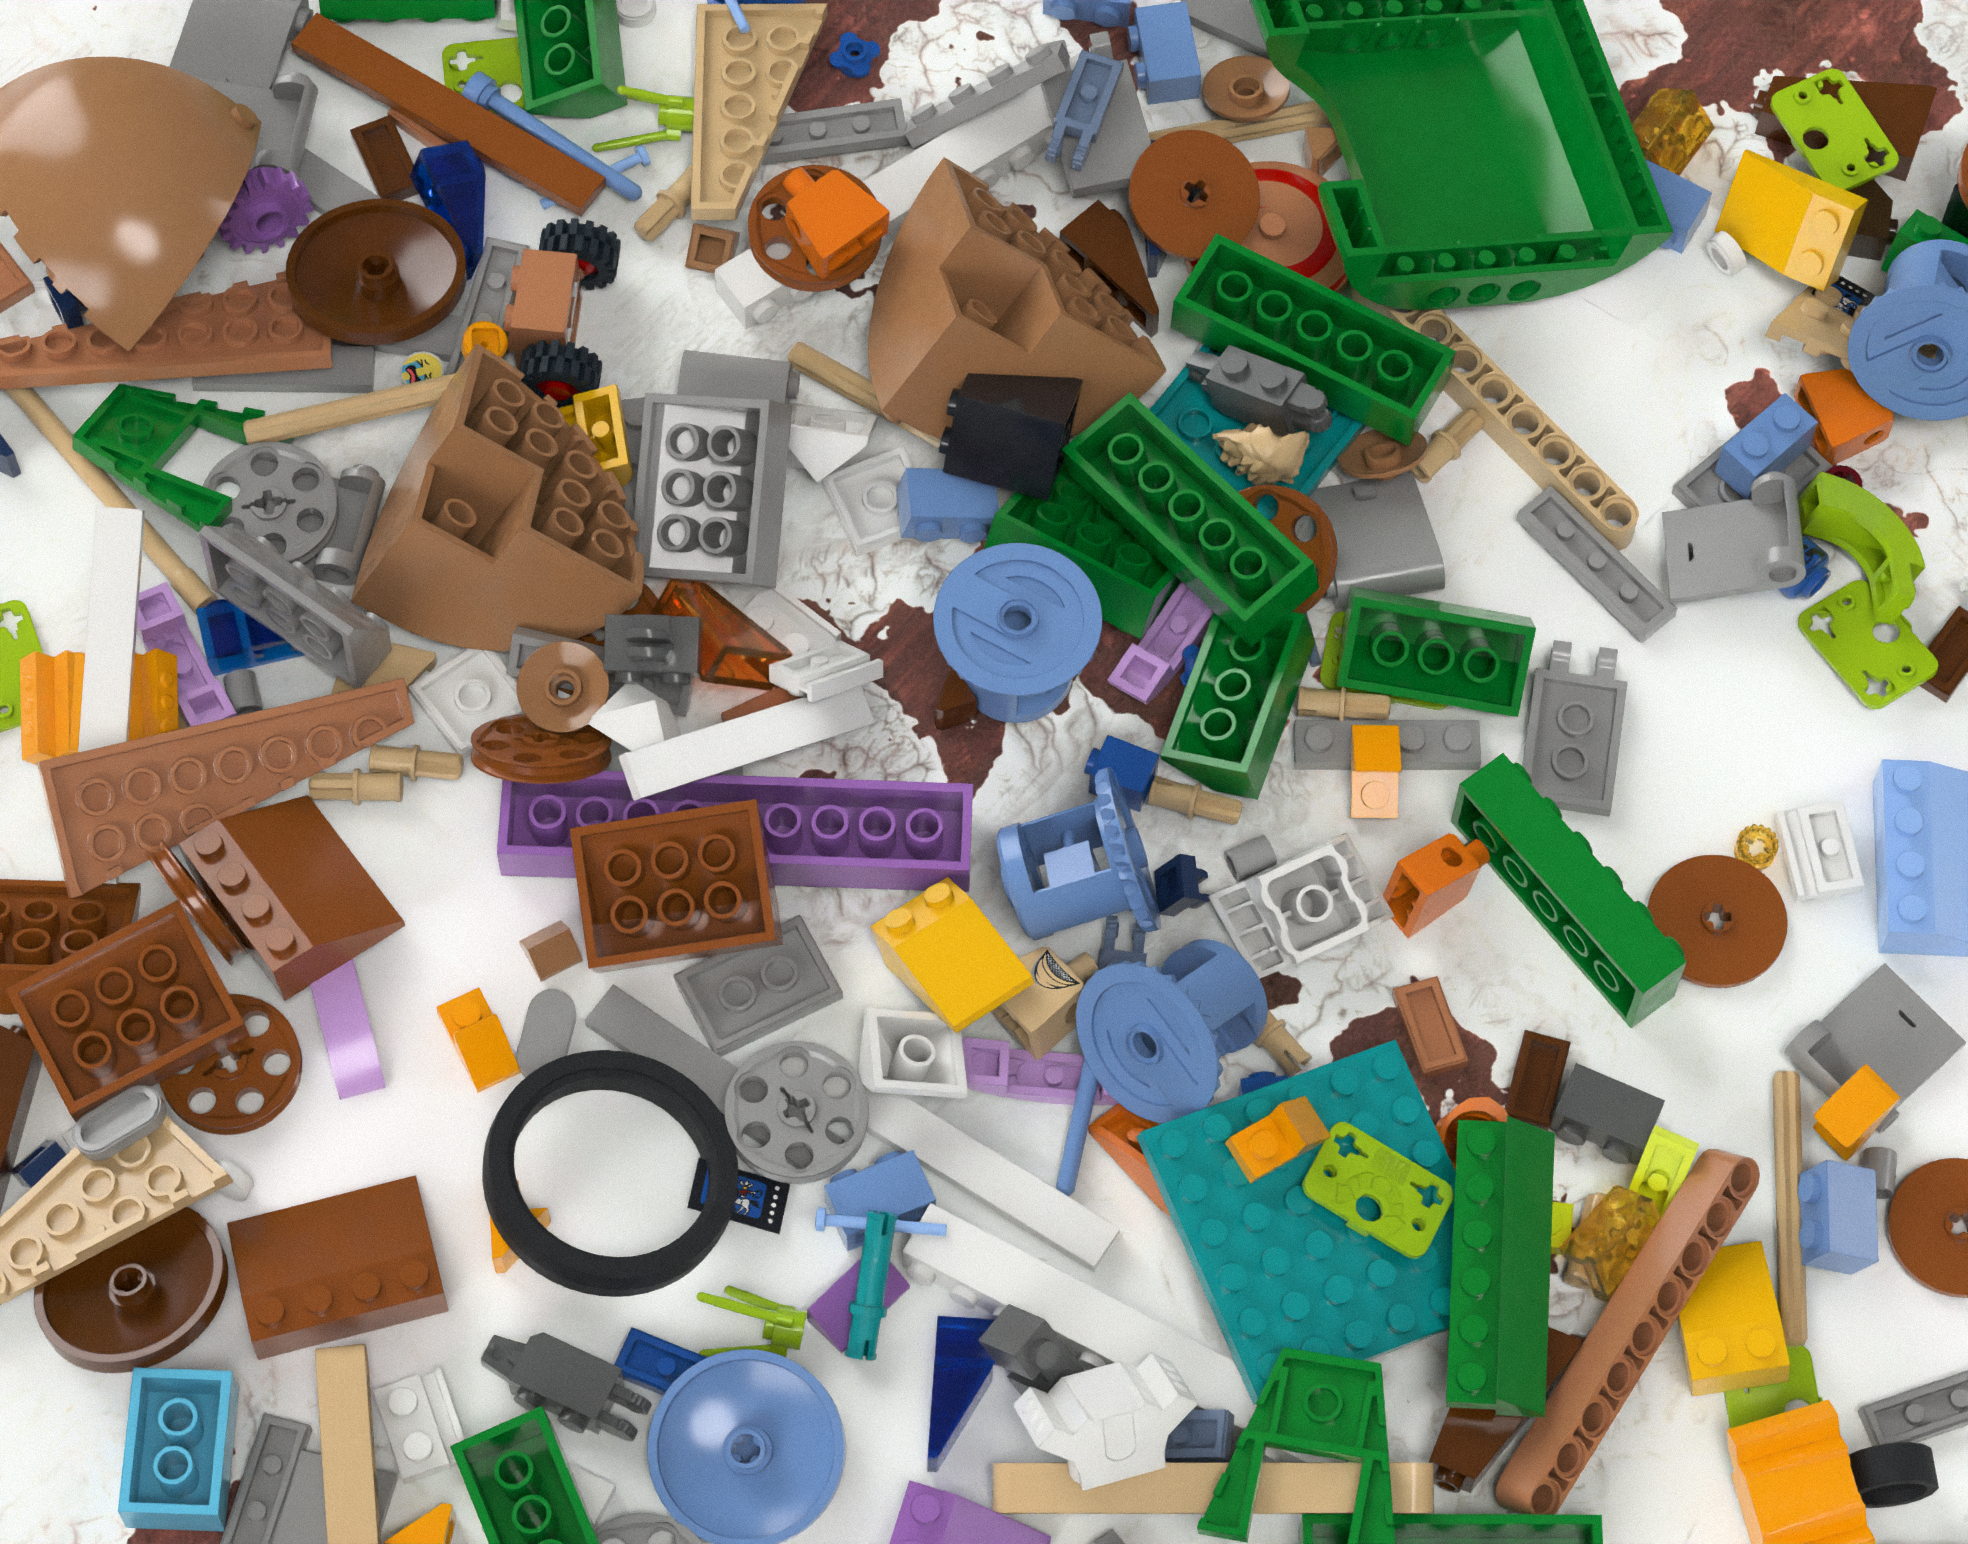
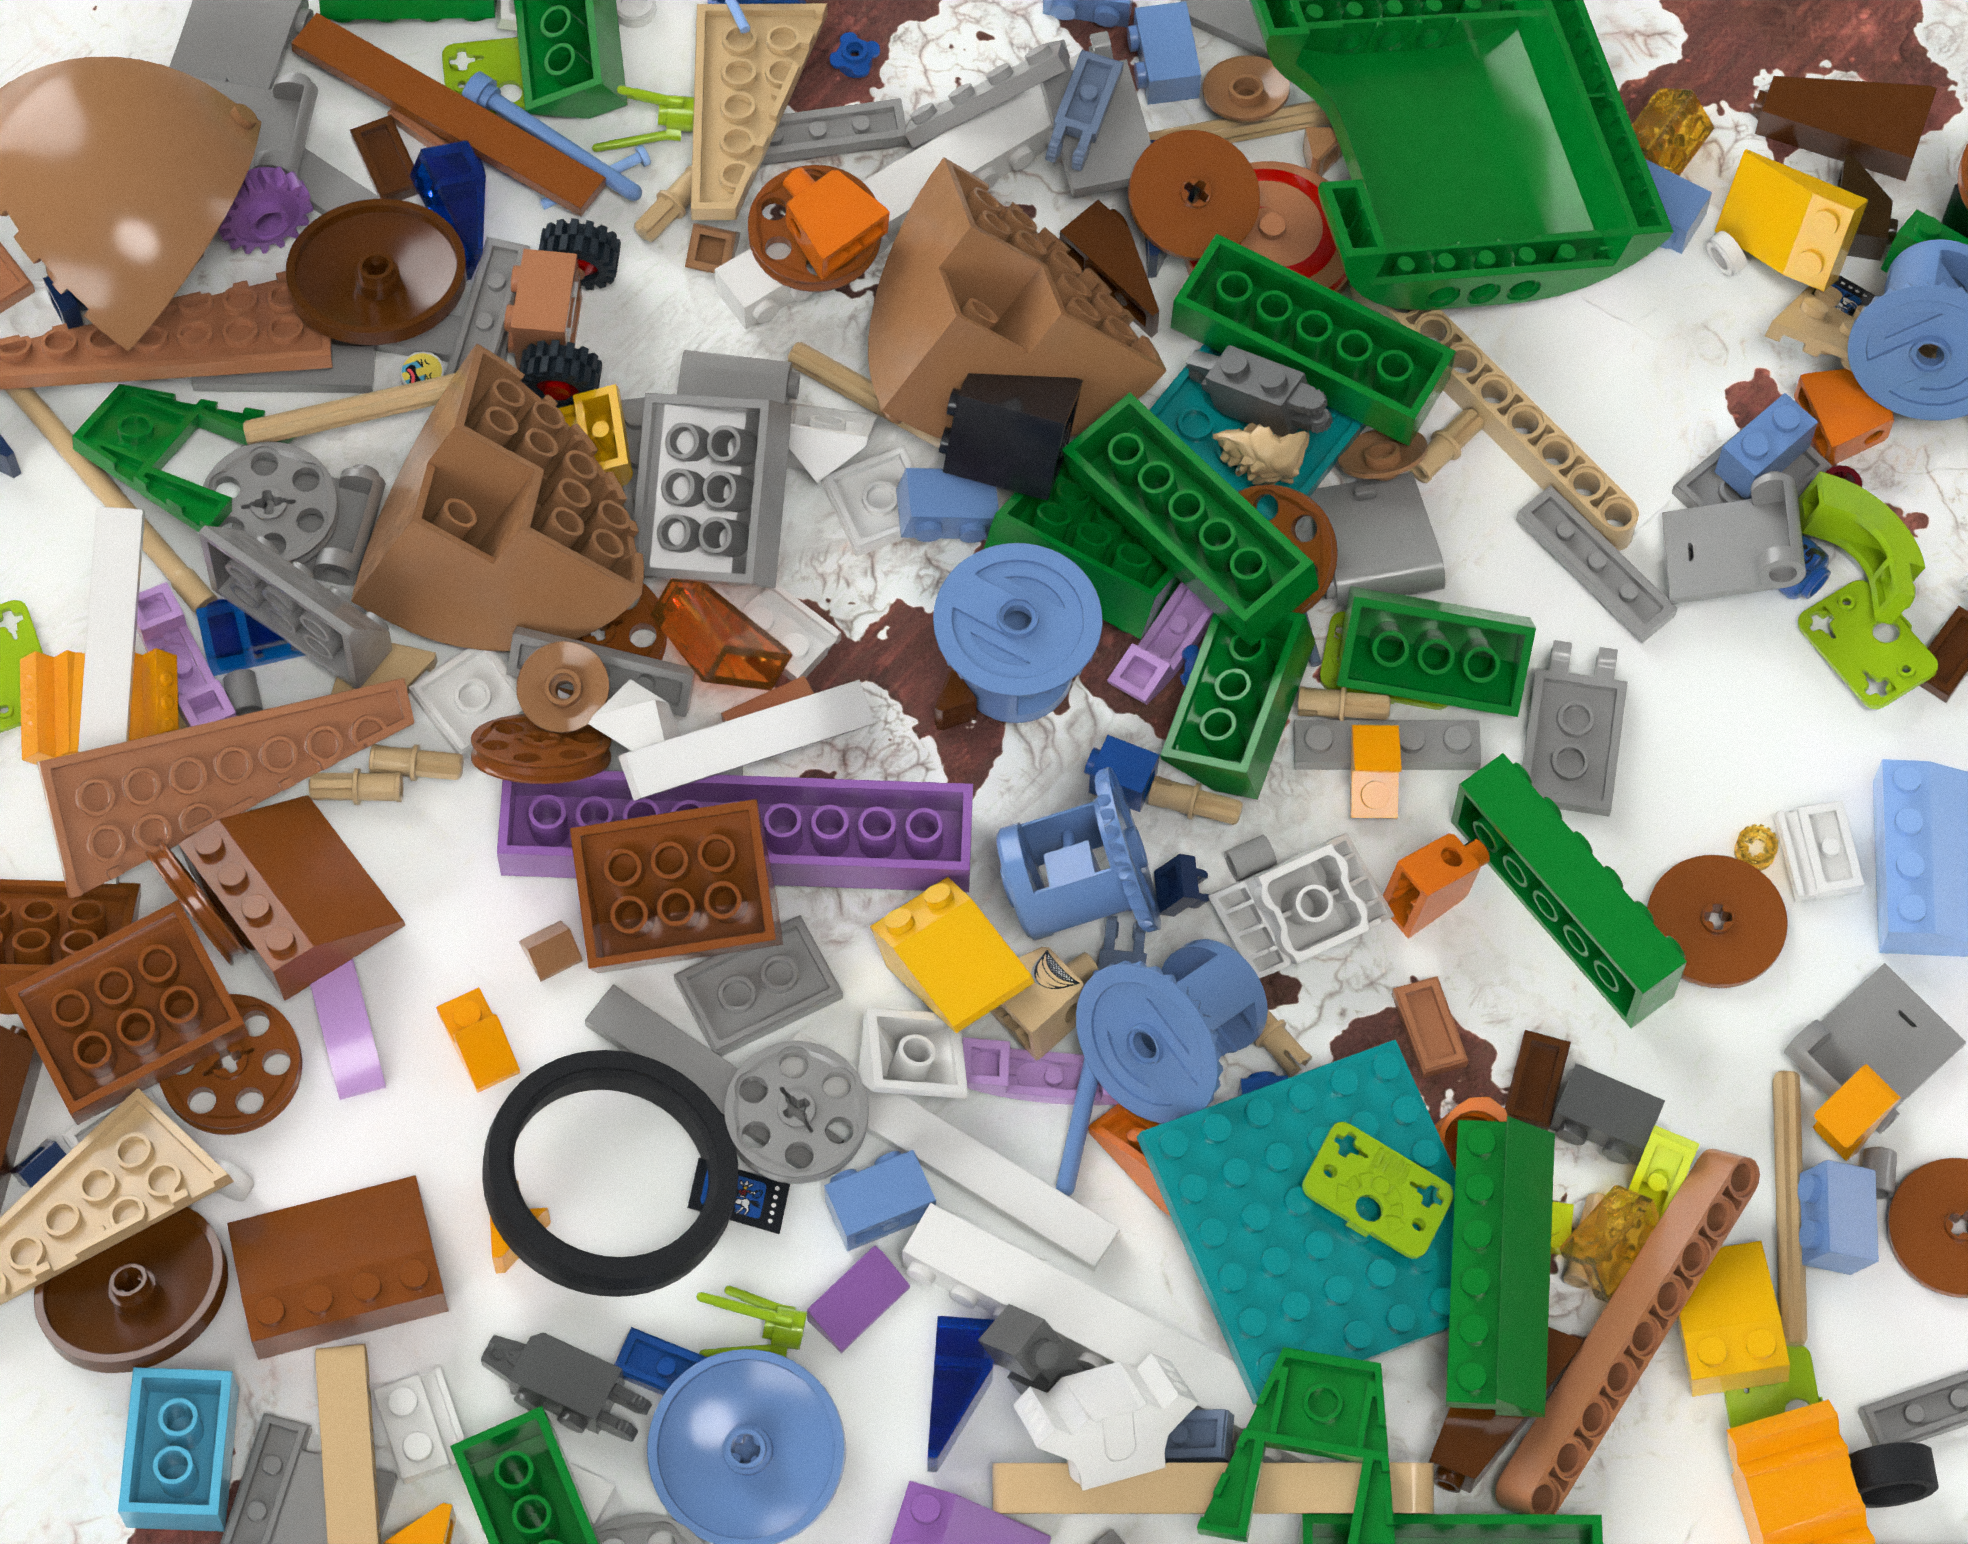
light grey tile [72,1085,166,1161] -> none
light orange tile [461,321,508,359] -> none
light grey tile [517,989,577,1078] -> none
dark grey brick [603,614,703,686] -> none
white plate [769,640,883,702] -> none
light blue piece [815,1207,947,1236] -> none
teal pin [845,1210,898,1361] -> none
light orange slope [1225,1096,1331,1184] -> none
lime axle [1770,68,1899,191] -> none

